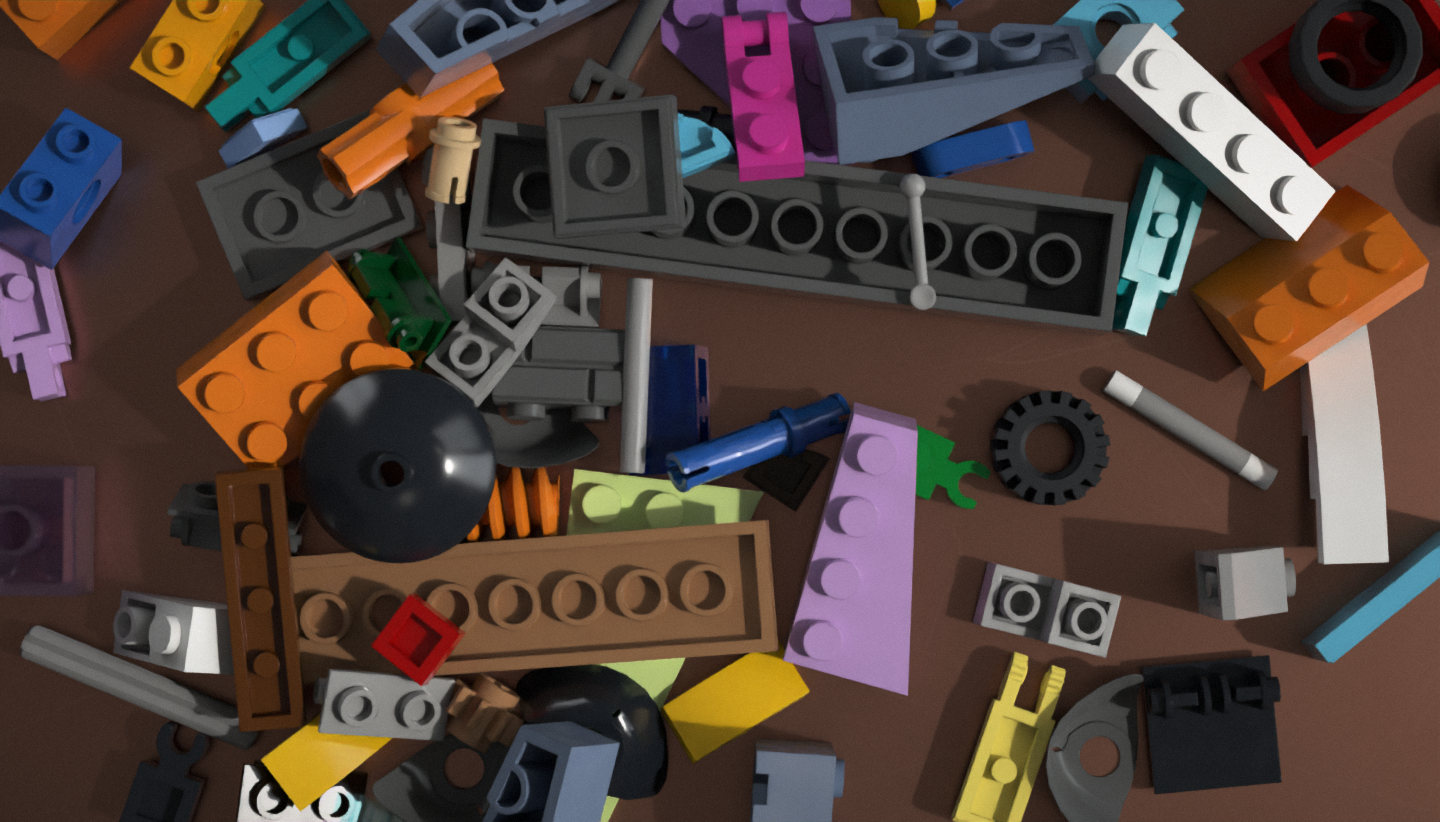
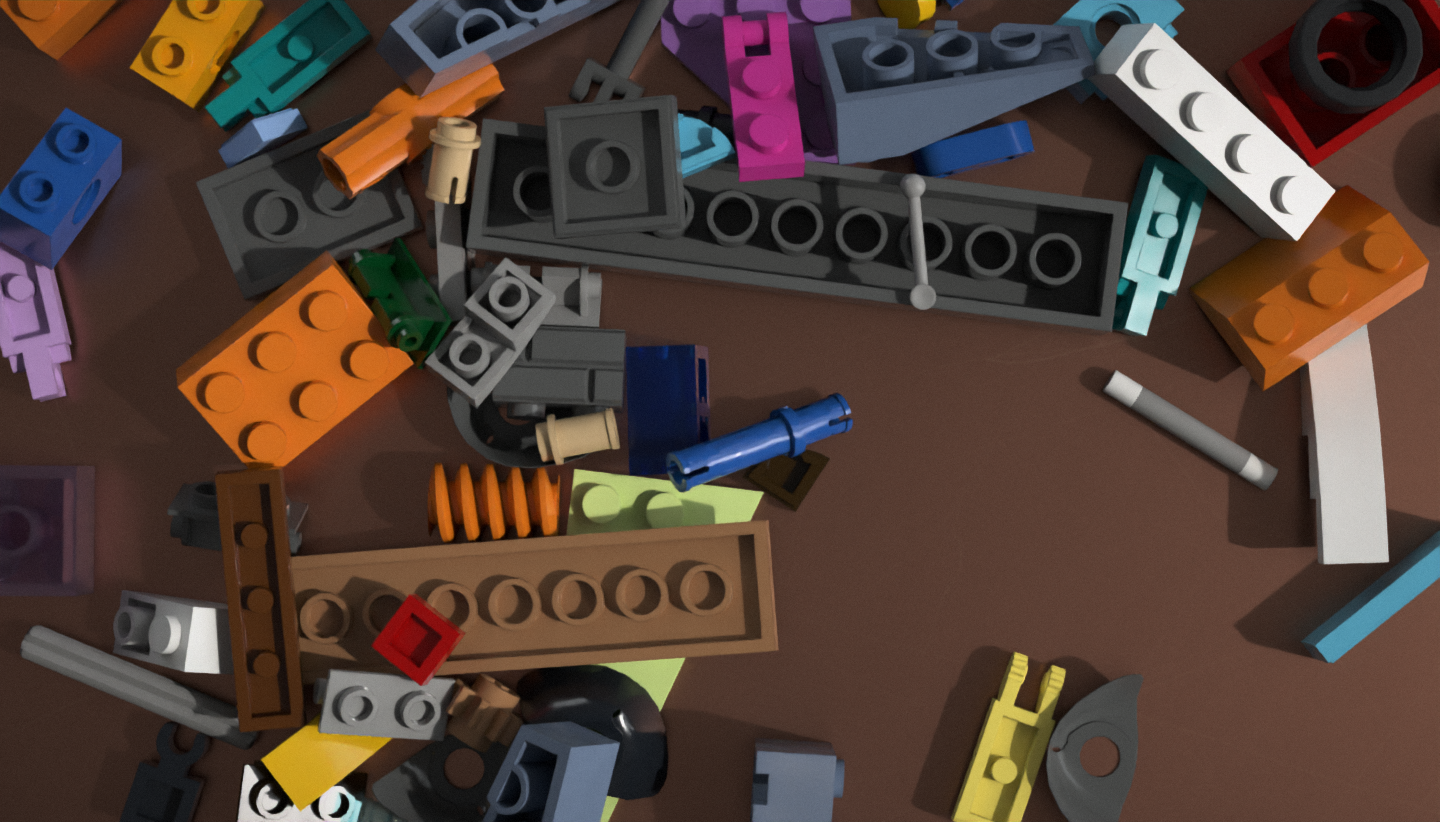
black dish [299,368,497,564] -> none
light grey bar [619,278,653,473] -> none
yellow slope [660,640,810,764] -> none
lavender wedge [783,402,918,696] -> none
green plate [915,425,991,509] -> none
light grey slope [972,561,1121,658] -> none
black tyre [990,390,1110,506] -> none
black hinge [1142,655,1282,794] -> none
light grey slope [1194,545,1296,621] -> none
none -> tan pin [535,408,620,465]

